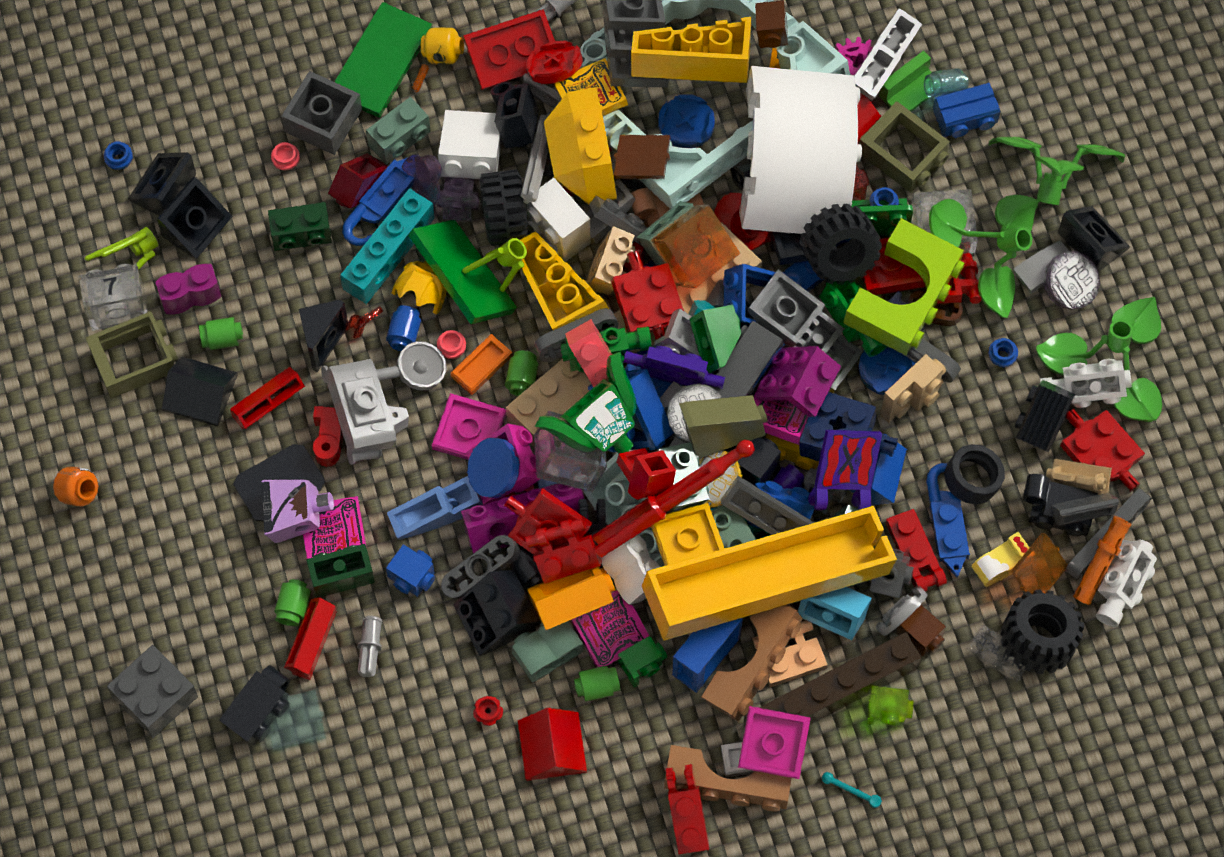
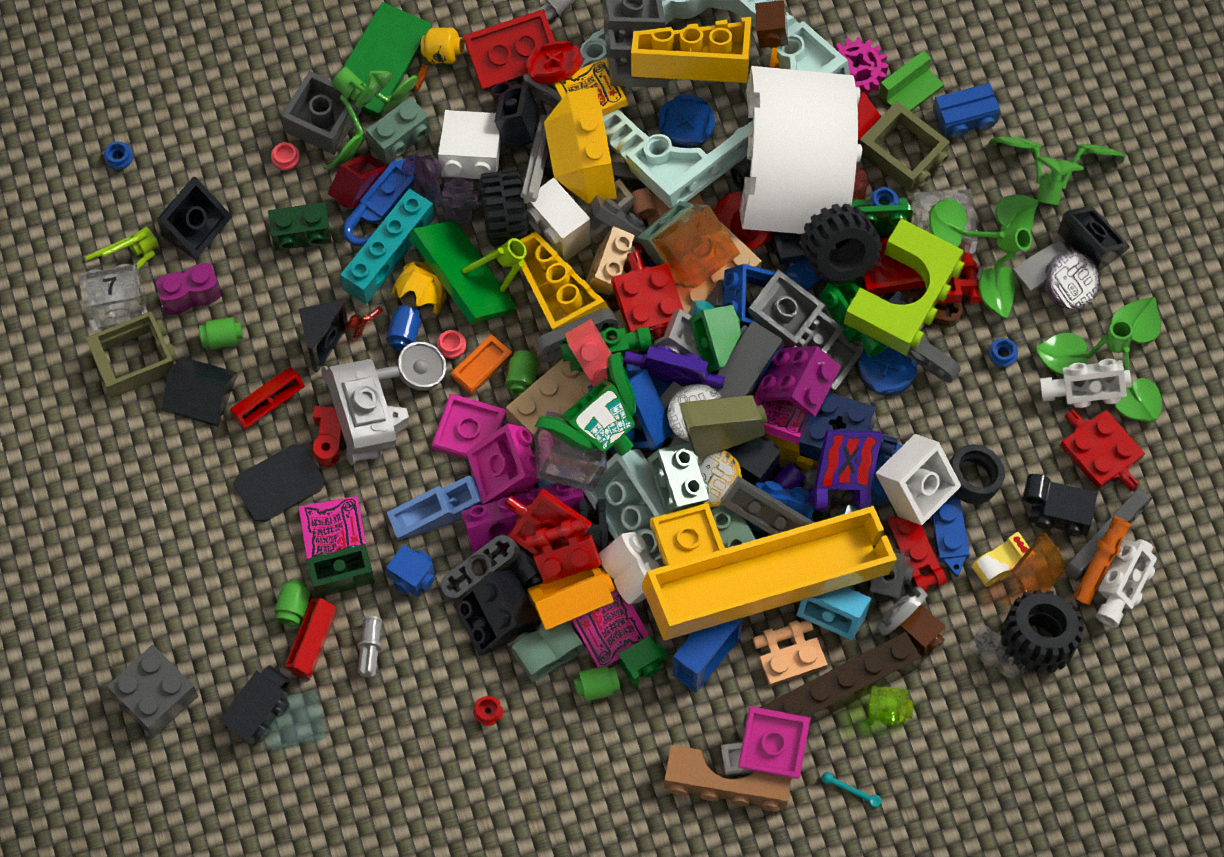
orange head [53,466,99,507] -> none
black slope [128,152,196,216] -> none
lavender torso [262,480,334,543] -> none
blue tile [467,438,520,498] -> none
red slope [518,707,587,781] -> none
red piece [592,439,755,558] -> none
reddish brown piece [614,135,671,179] -> none
red brick [616,448,676,500] -> none
red hinge [665,764,710,855] -> none
medium nougat arch [701,605,803,722] -> none
slope [854,8,922,101] -> none
tan plate [880,354,946,423] -> none
clear light blue brick [924,68,969,99] -> none
black brick [1014,380,1076,452] -> none
tan hinge [1046,459,1112,495] -> none
dark grey slope [1052,493,1119,526] -> none
none -> bright green plant [323,67,418,170]
none -> white brick [875,434,961,525]

